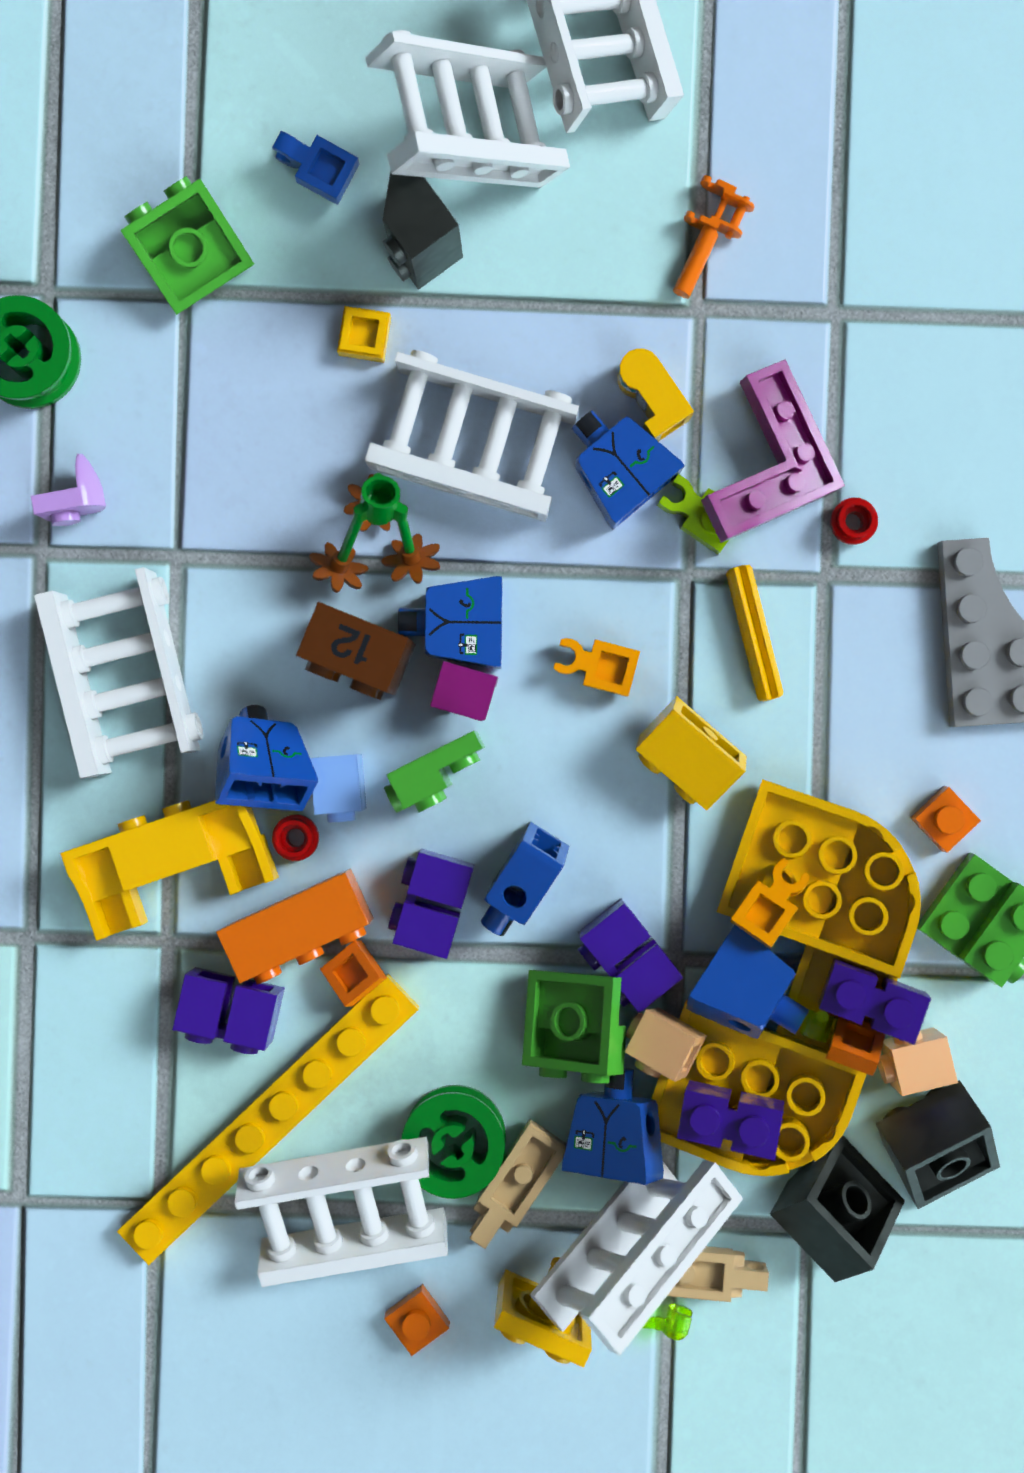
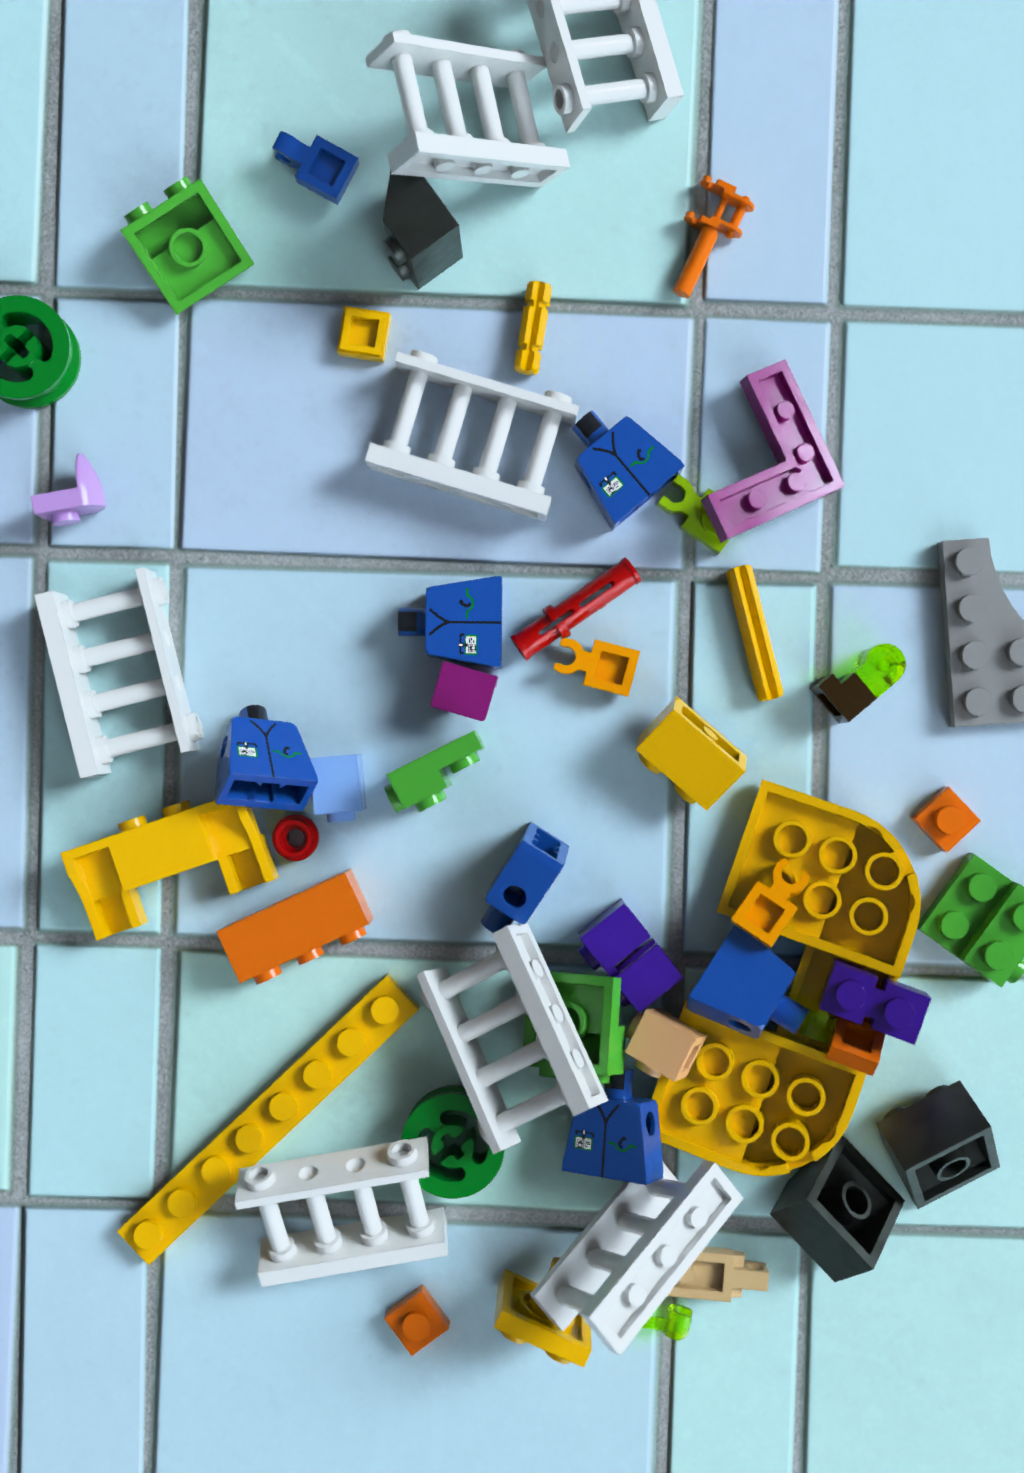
dark purple piece [172,967,285,1054] -> none
reddish brown brick [296,601,416,700] -> none
plant [309,473,440,593] -> none
orange plate [320,940,387,1007] -> none
dark purple piece [388,849,475,959] -> none
tan hinge [469,1119,567,1249] -> none
yellow leg [617,349,694,442] -> none
dark purple piece [677,1080,784,1161] -> none
red plate [830,497,878,545] -> none
light nougat brick [878,1027,958,1096] -> none
none -> white fence [416,923,608,1154]
none -> red pin [510,557,641,661]
none -> yellow axle [514,281,552,375]
none -> leg [809,643,906,724]

